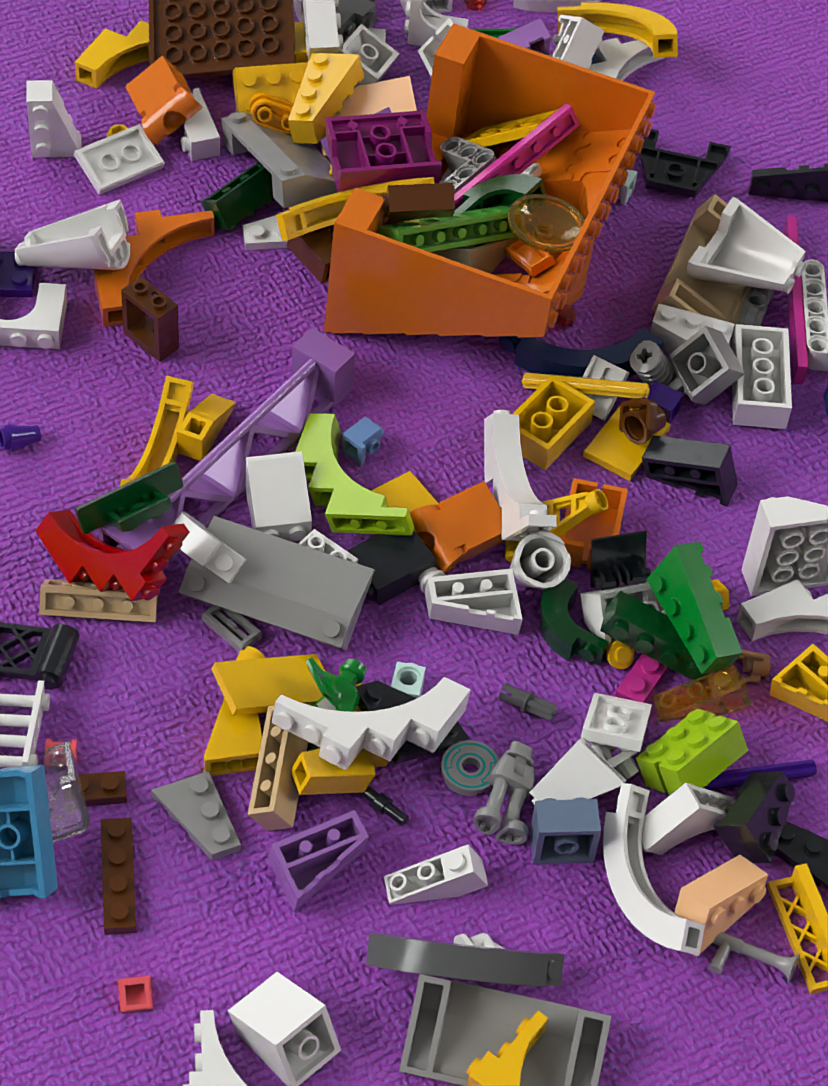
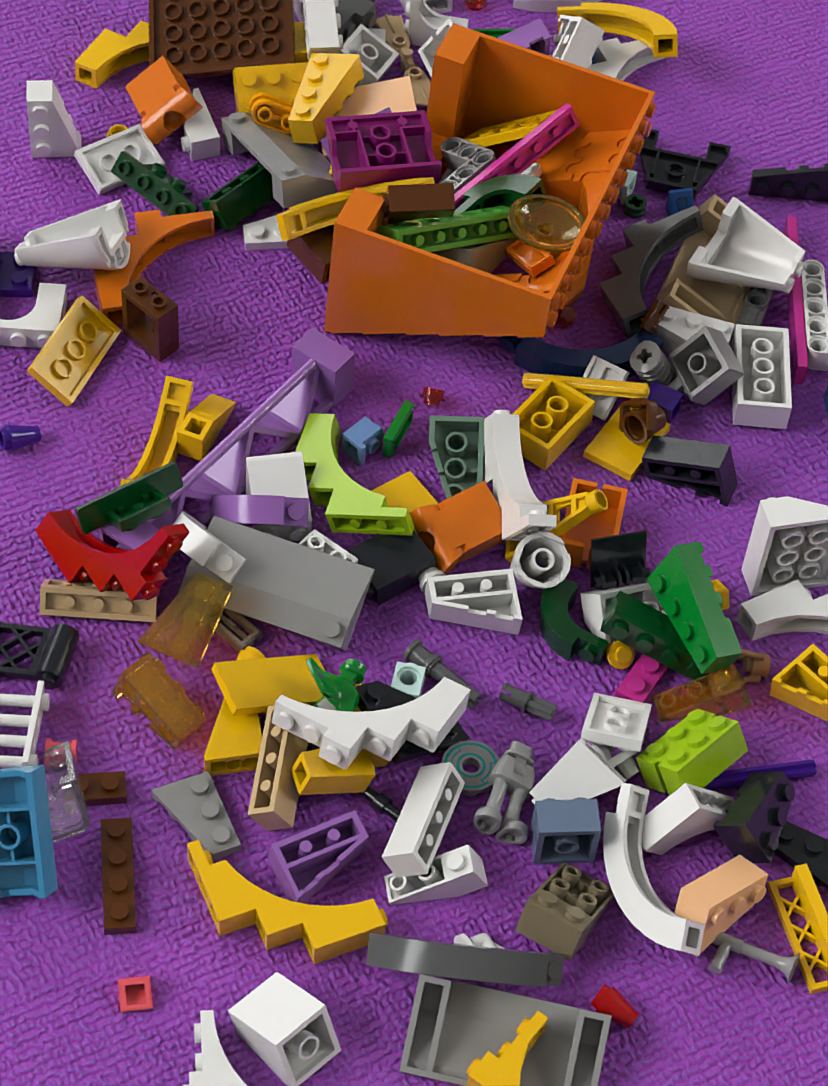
none -> yellow plate [26,295,121,407]
none -> dark green bracket [111,151,199,216]
none -> clear yellow wedge [111,652,207,750]
none -> clear yellow wedge [137,572,233,667]
none -> yellow arch [187,840,388,964]
none -> medium lavender arch [211,495,309,527]
none -> tan piece [374,14,431,107]
none -> green tile [382,400,414,458]
none -> white brick [382,762,465,878]
none -> dark grey pin [402,639,483,710]
none -> clear red plate [420,387,446,406]
none -> sand green wedge [429,415,485,499]
none -> dark tan slope [515,862,615,961]
none -> red cone [590,984,640,1029]
none -> dark grey arch [599,205,703,338]
none -> dark green bush [623,194,647,219]
none -> reddish brown pin [639,298,670,334]
none -> blue slope [665,188,694,216]

